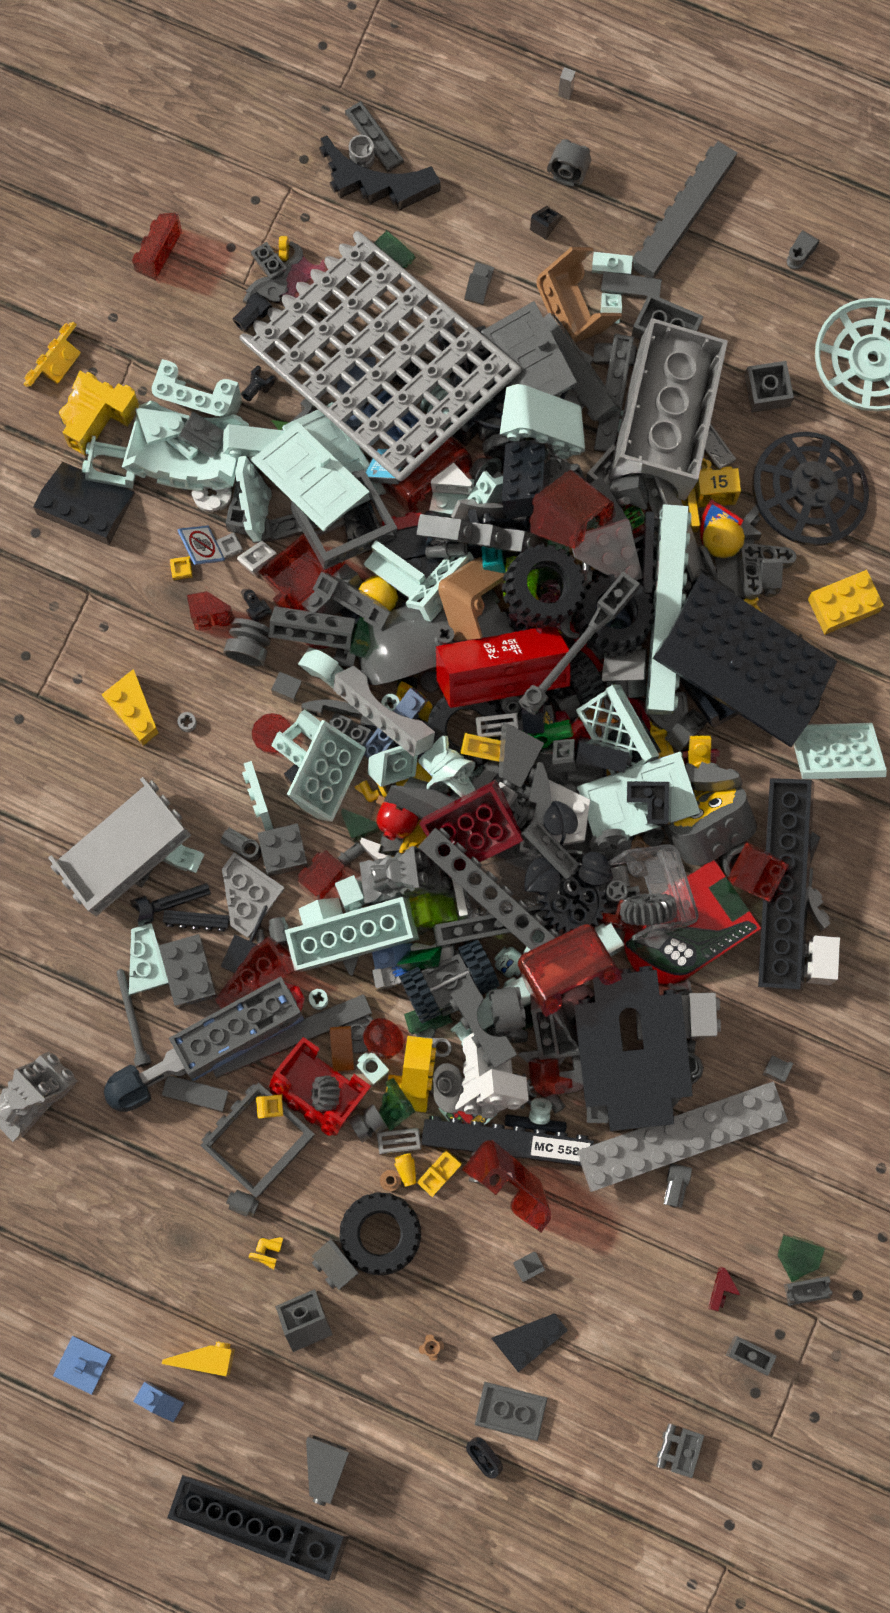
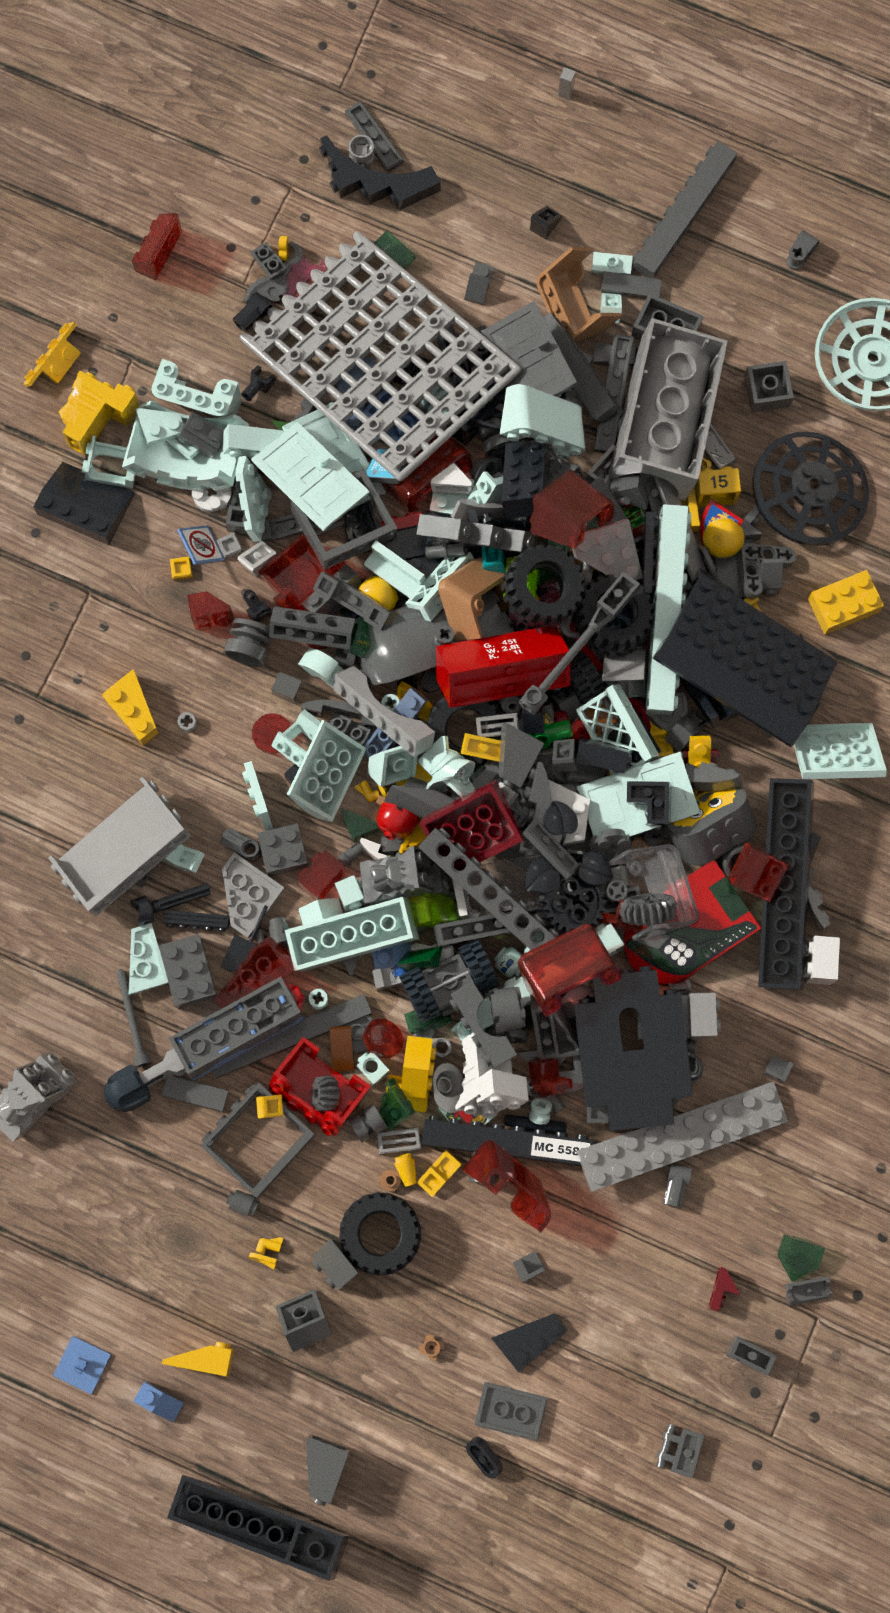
dark grey brick [547,139,591,186] -> none

